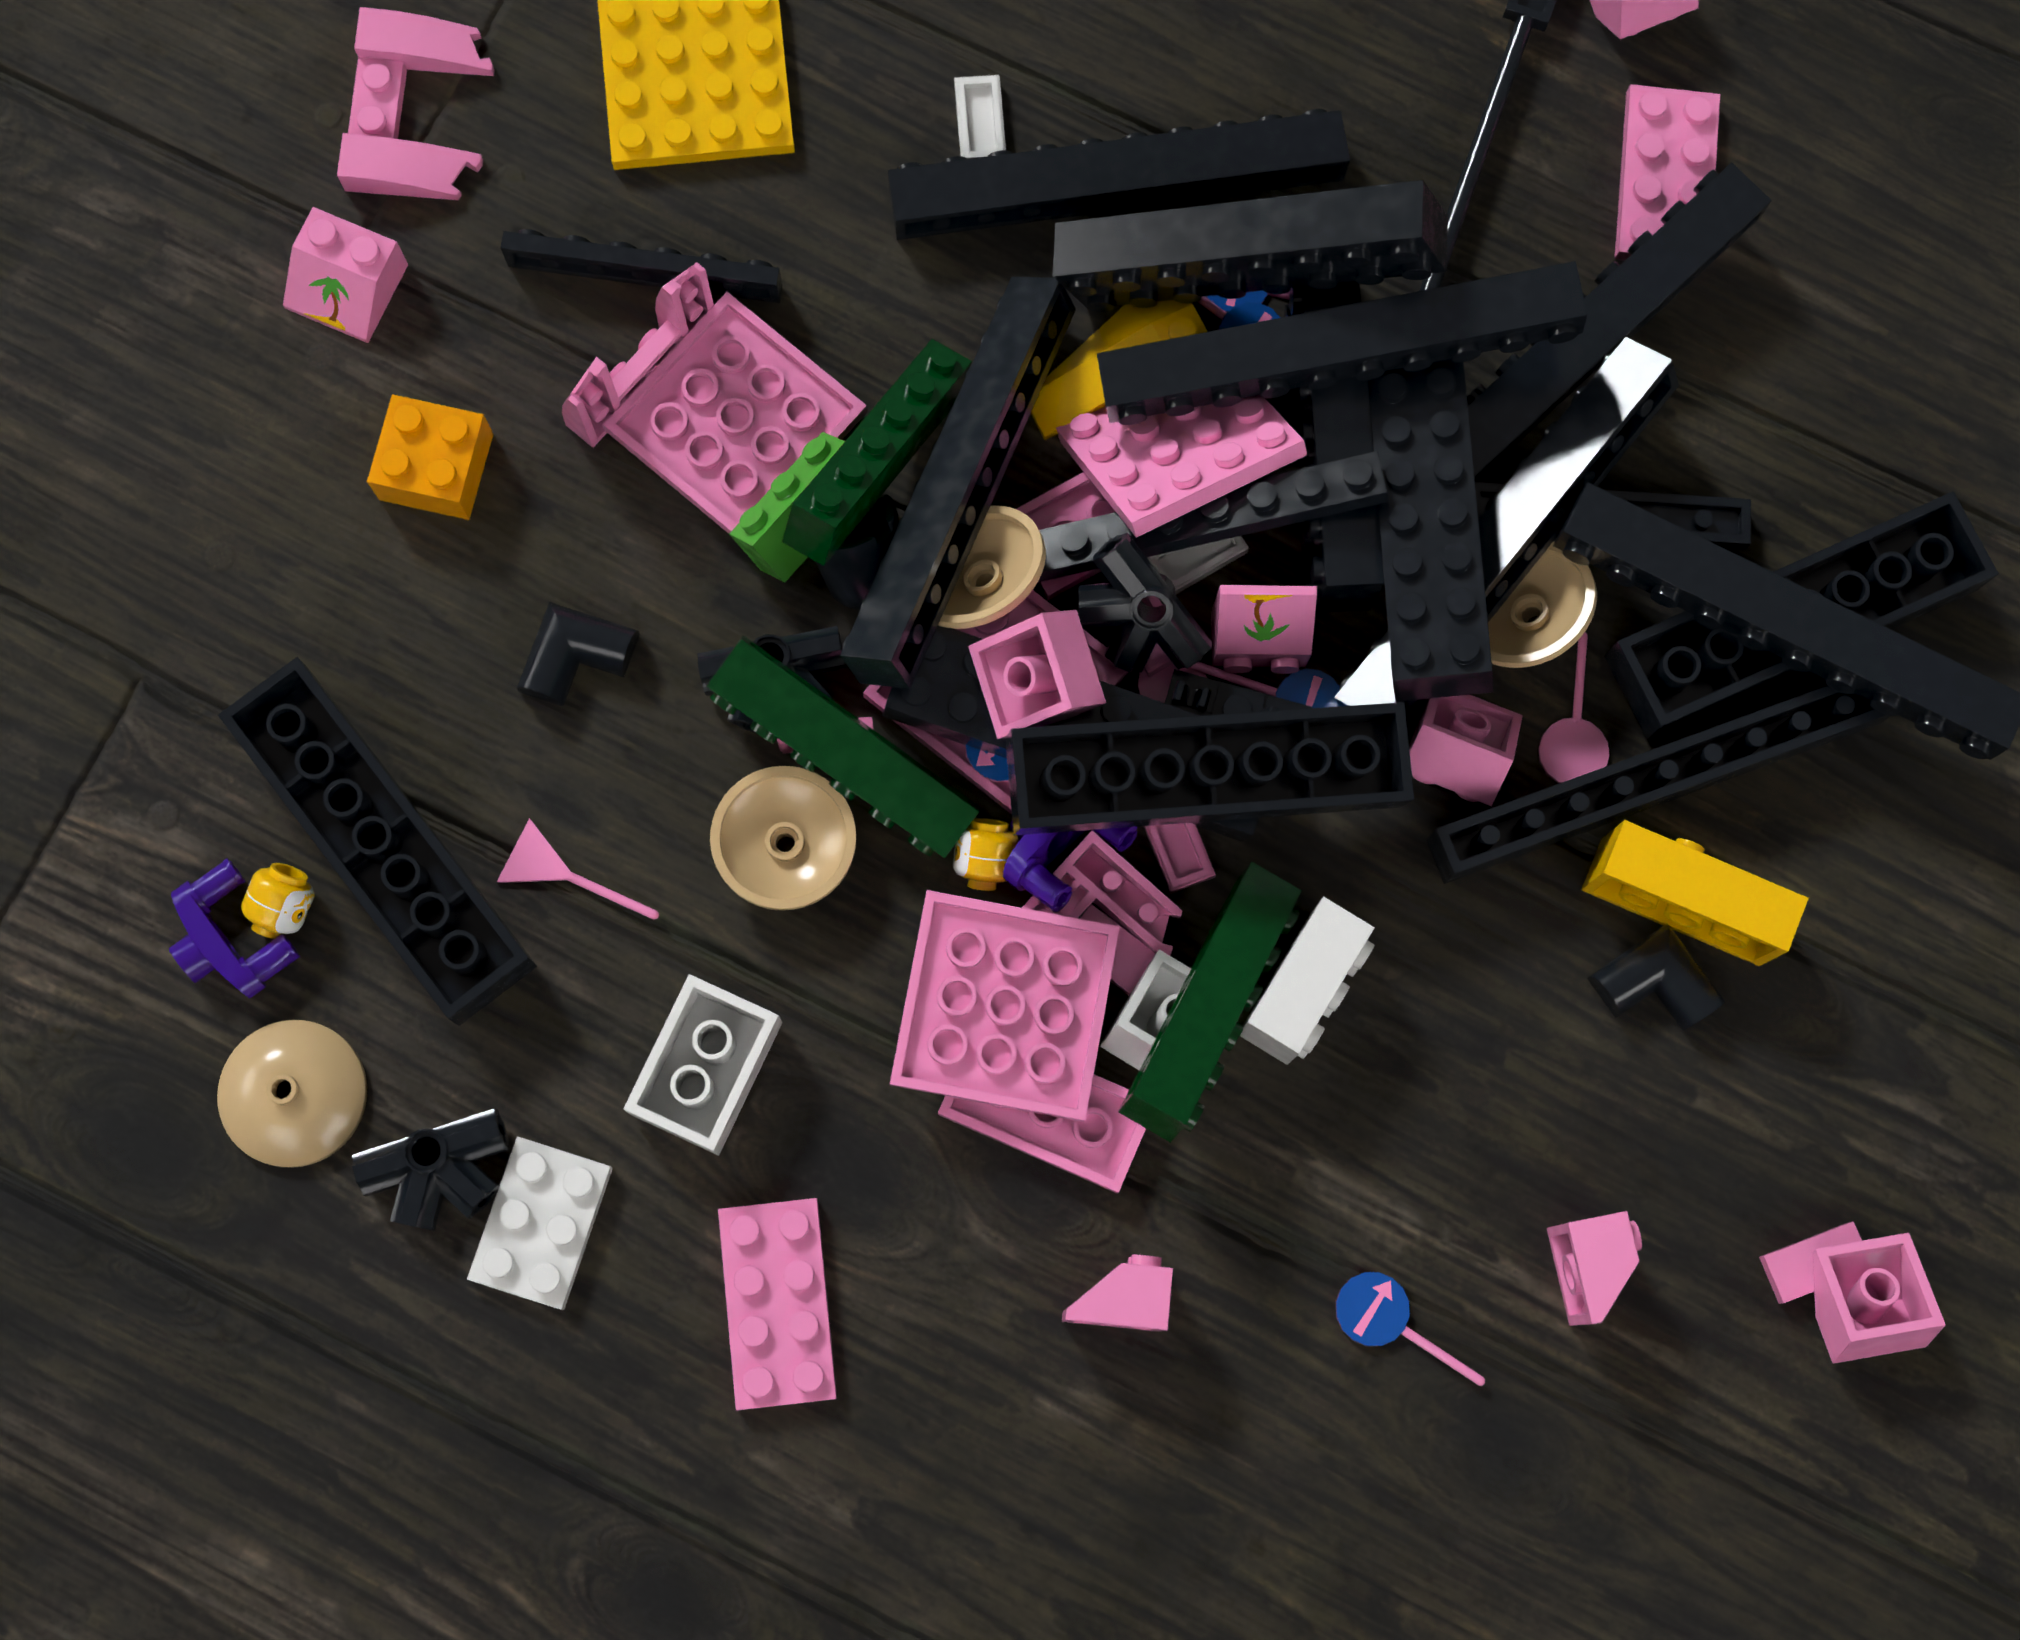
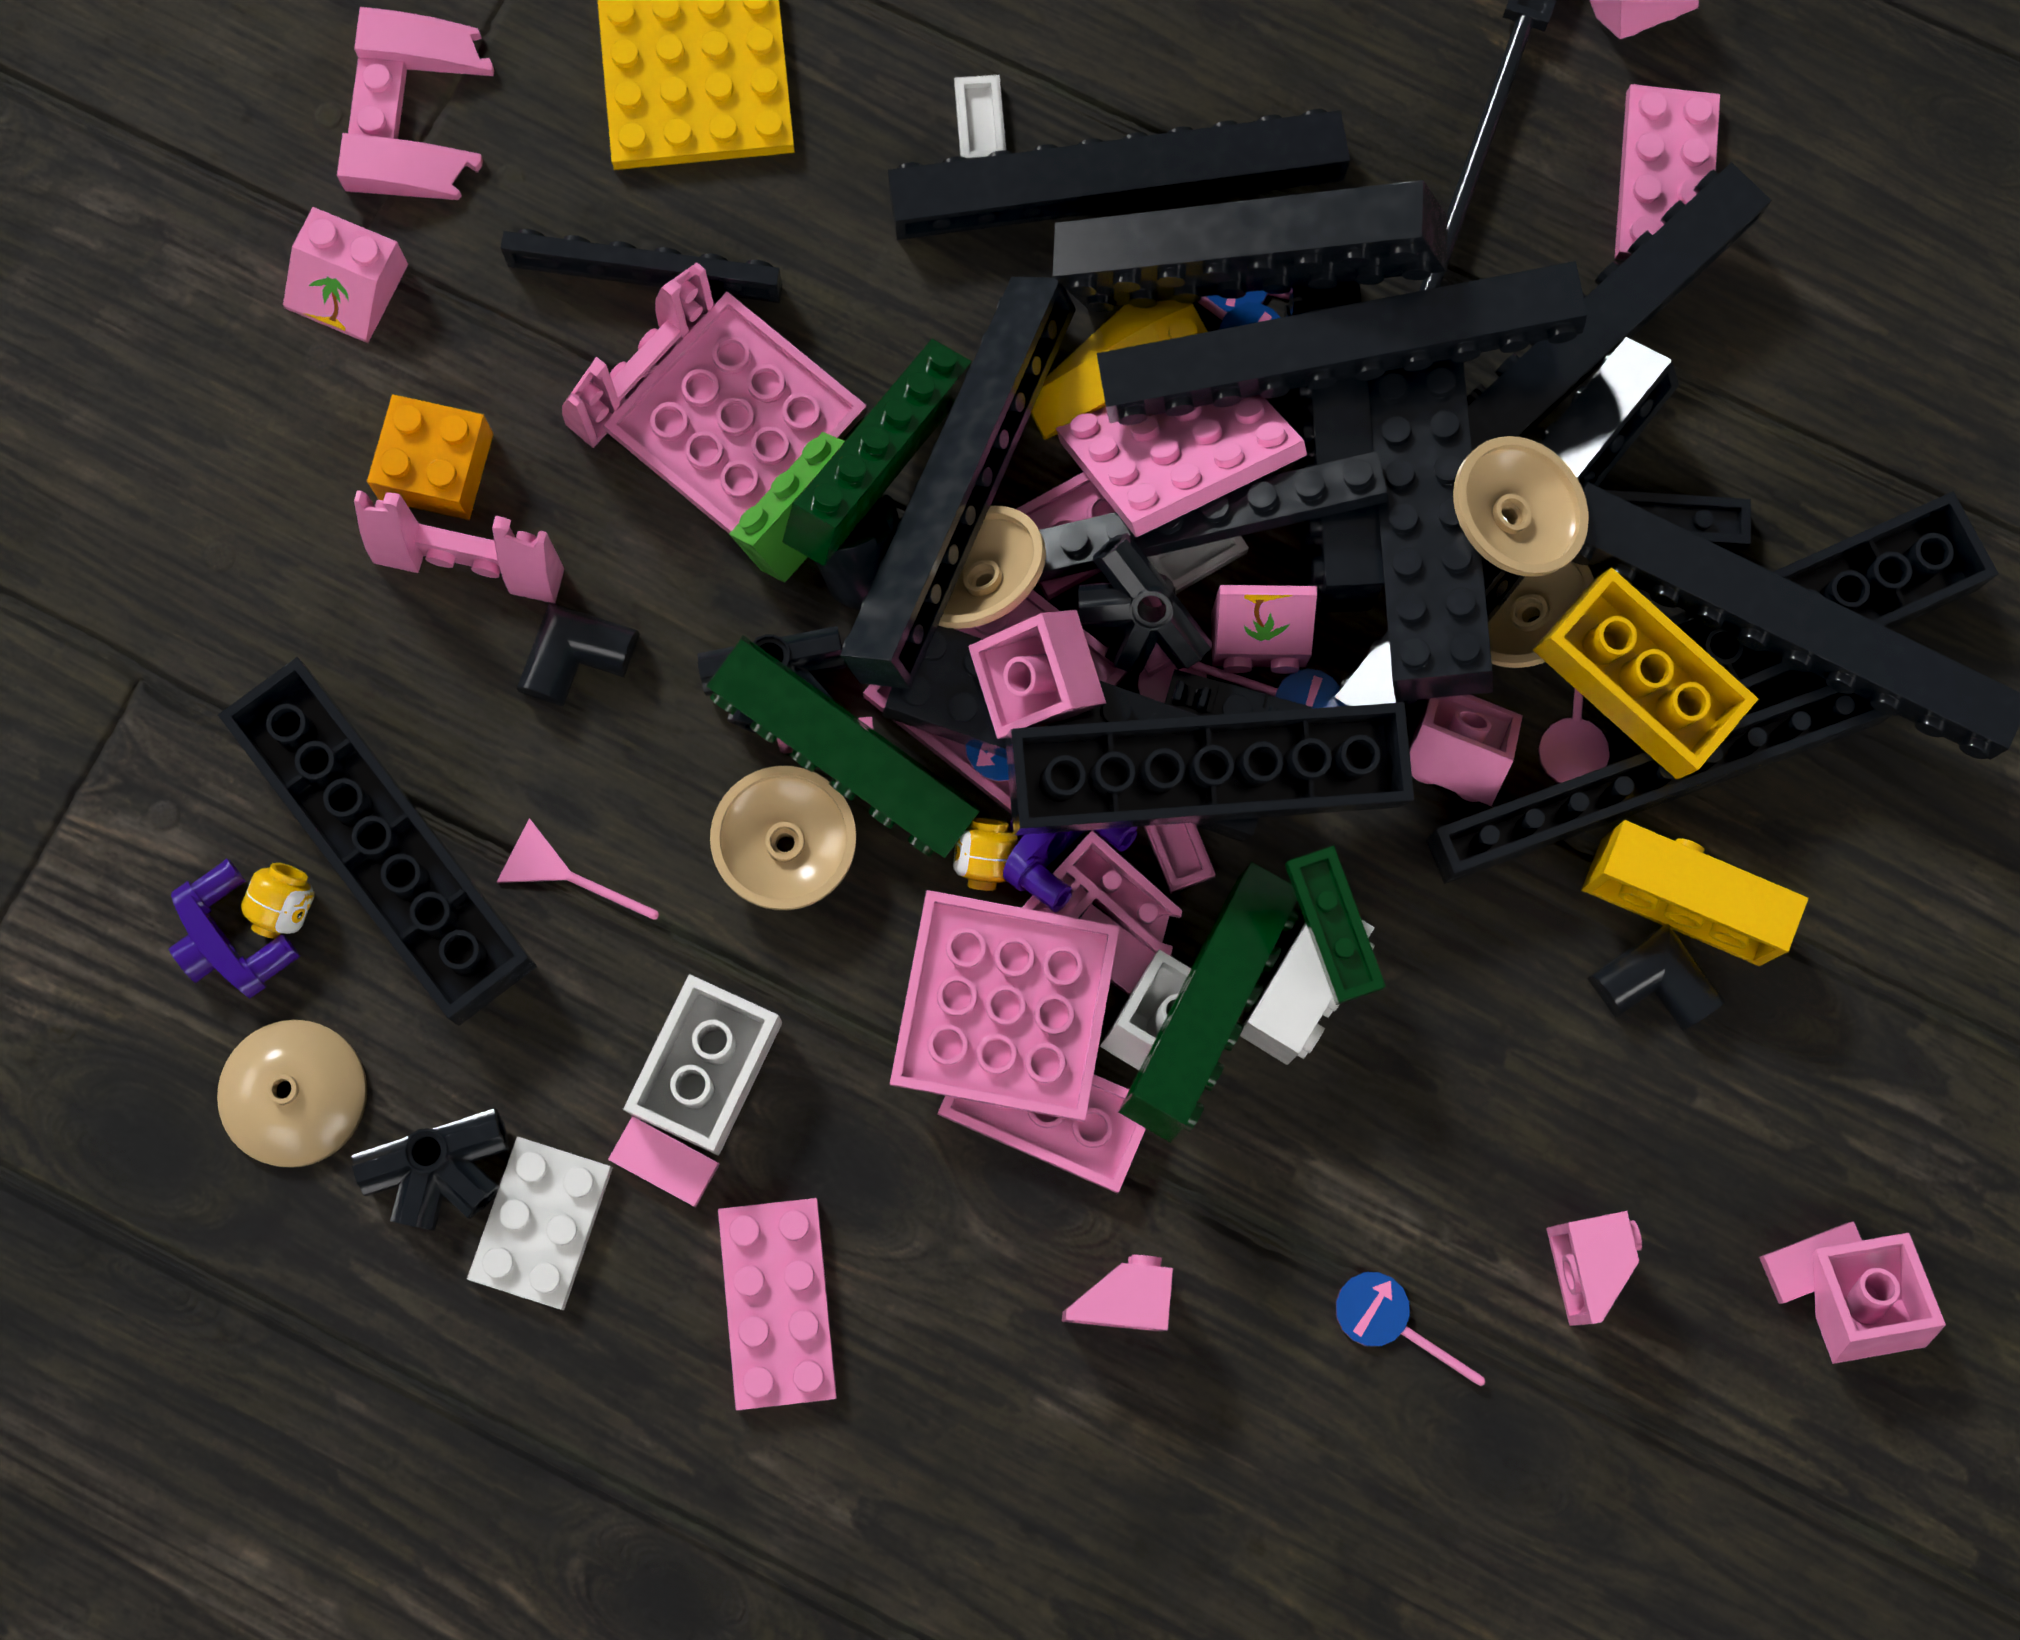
none -> bright pink wedge [354,491,565,604]
none -> bright pink tile [608,1116,720,1207]
none -> dark green plate [1285,846,1386,1005]
none -> tan dish [1453,436,1589,577]
none -> yellow brick [1533,567,1758,780]

